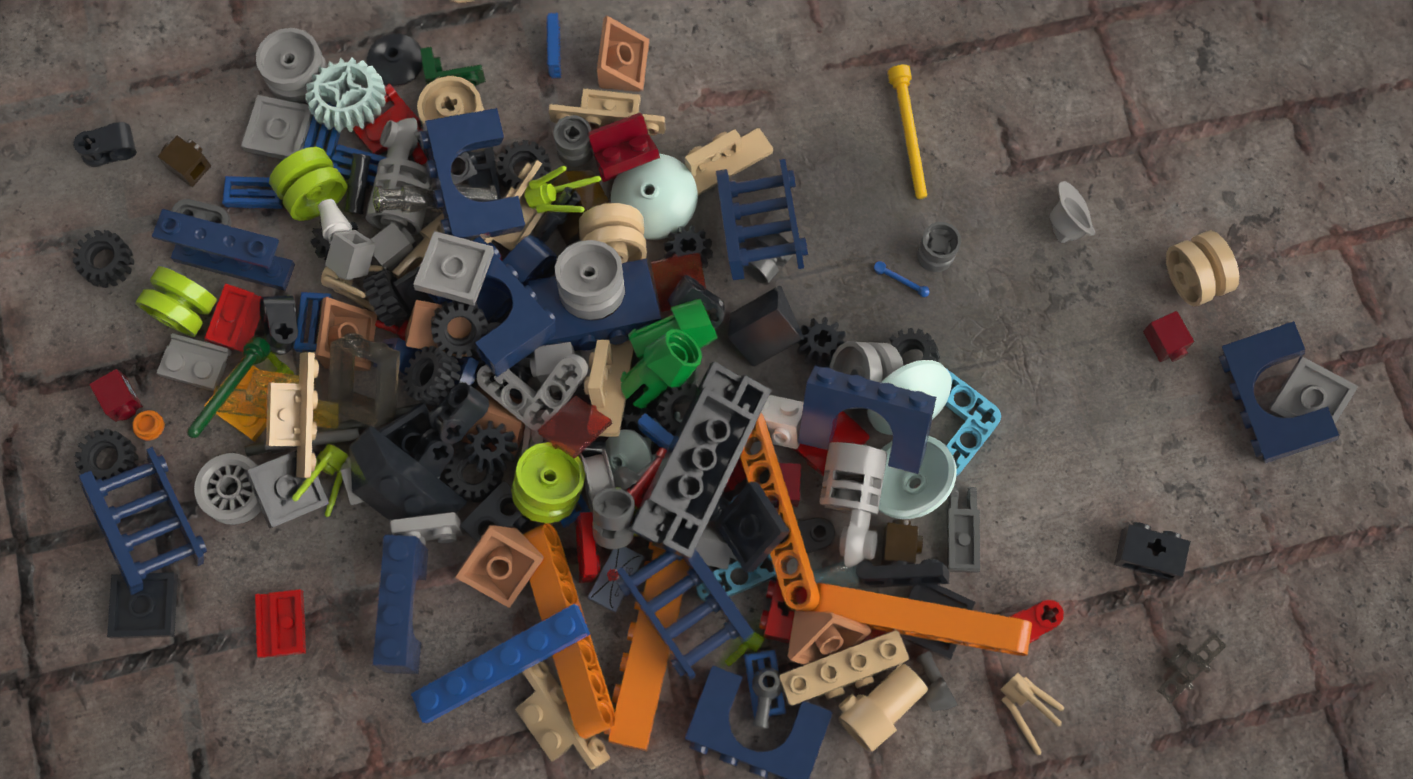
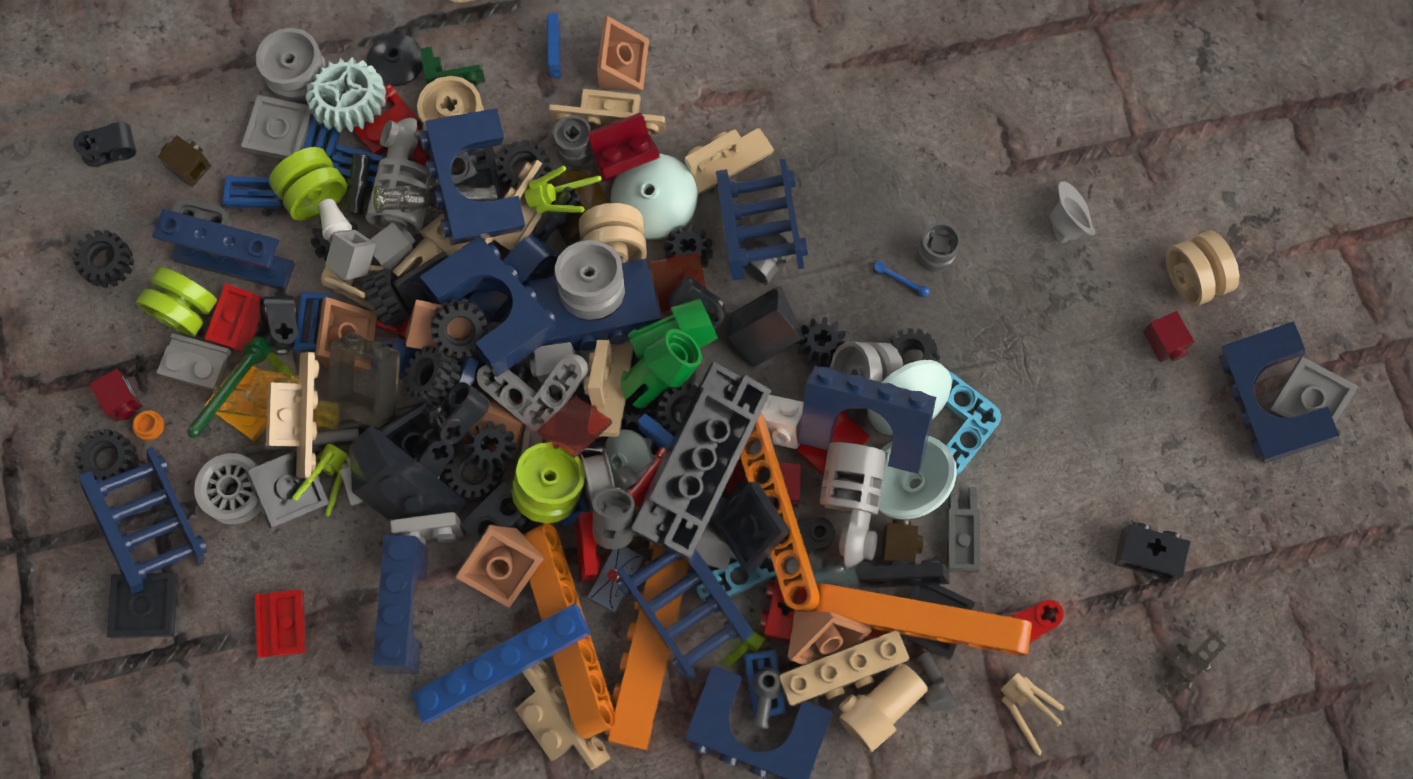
light grey plate [413,231,494,306] -> none
yellow piece [887,65,927,199] -> none

